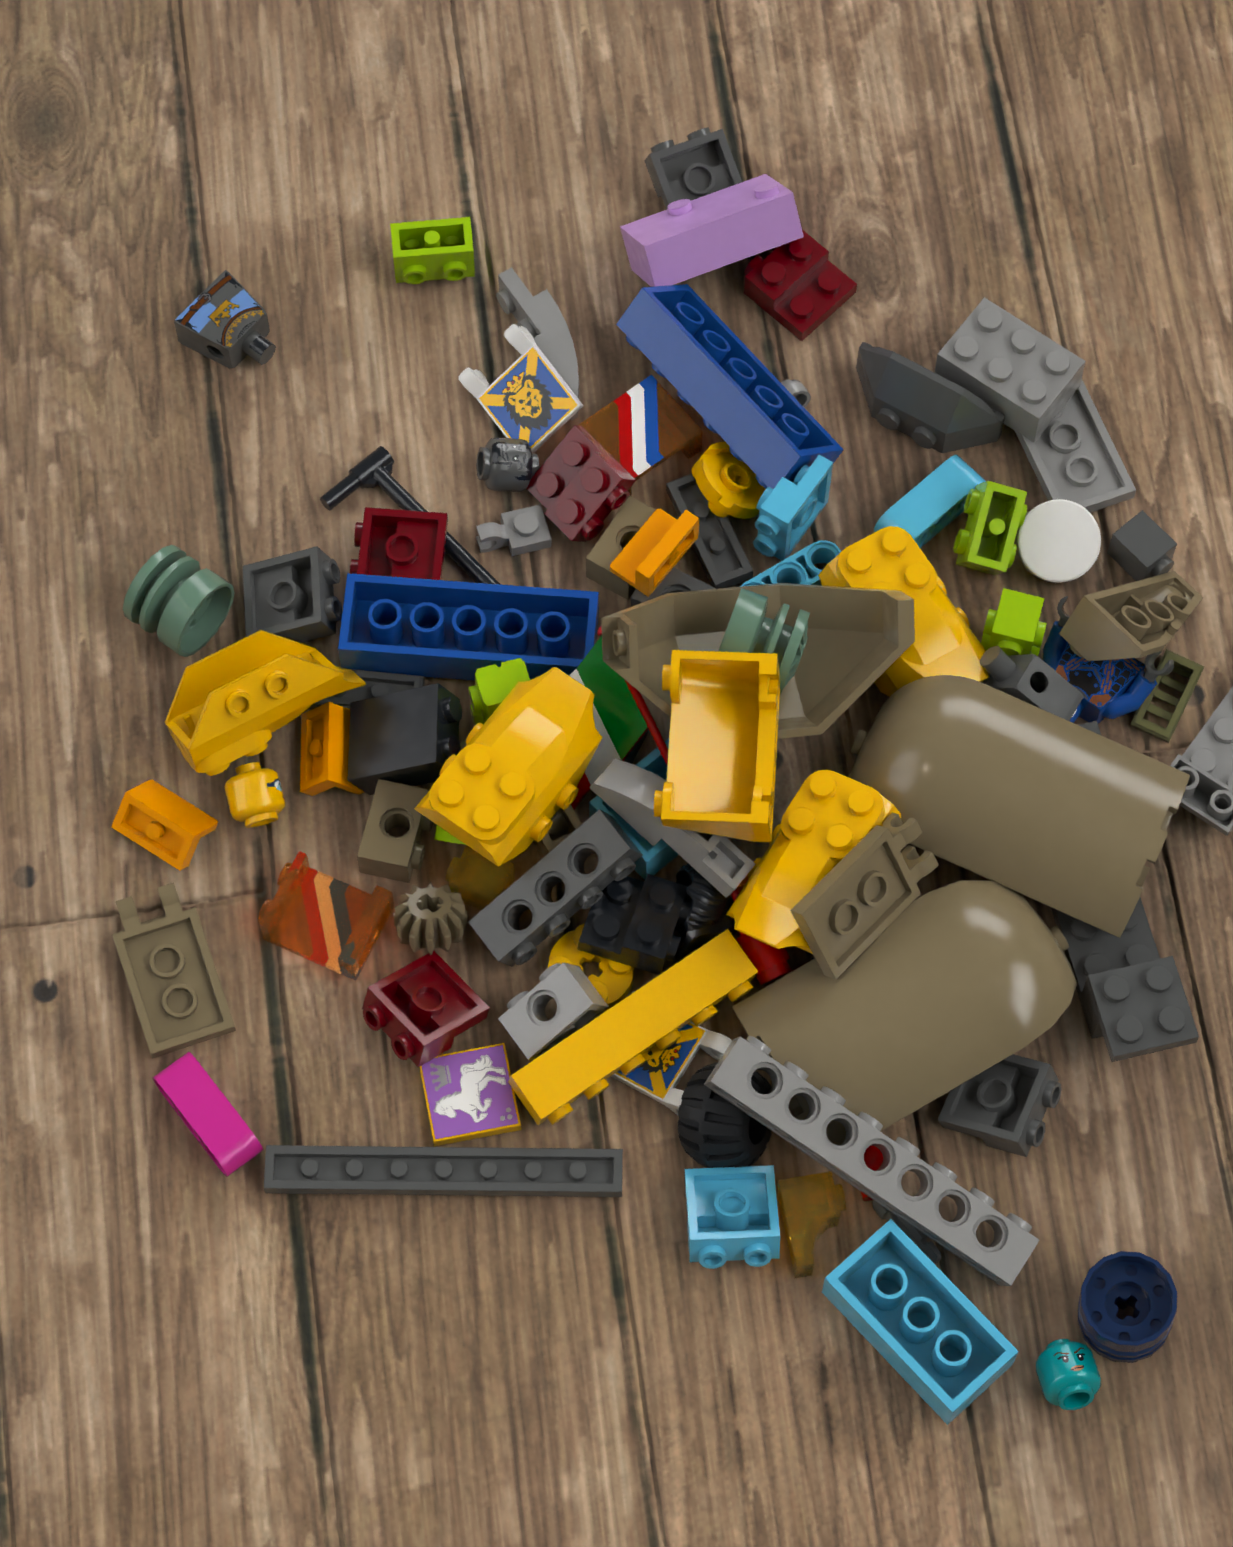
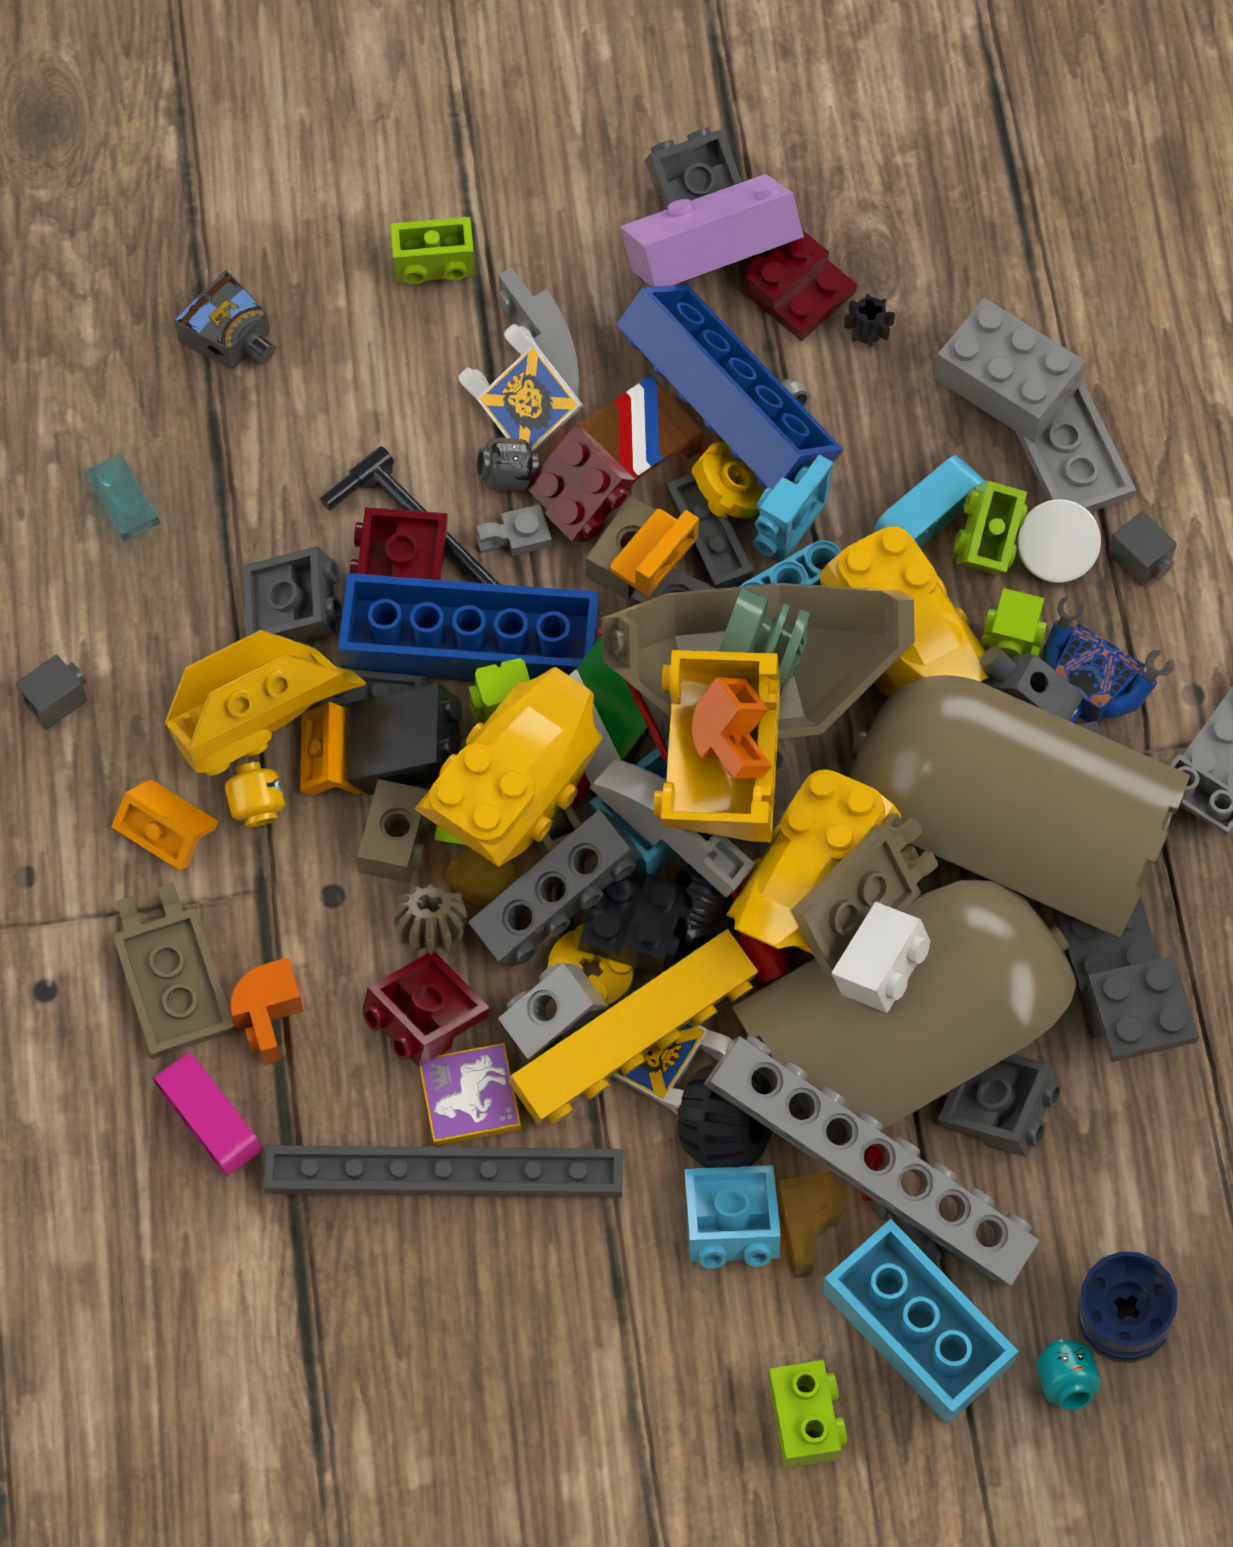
sand green wheel [123,545,235,657] -> none
clear orange panel [258,851,395,981] -> none
dark grey wedge [856,342,1005,453] -> none
dark tan wedge [1059,571,1203,661] -> none
olive slope [1130,649,1204,743] -> none
none -> dark grey brick [16,654,87,730]
none -> clear light blue plate [84,453,160,542]
none -> orange brick [231,957,304,1066]
none -> orange brick [692,677,772,778]
none -> lime brick [767,1360,847,1469]
none -> white brick [831,902,931,1013]
none -> black gear [844,294,895,347]

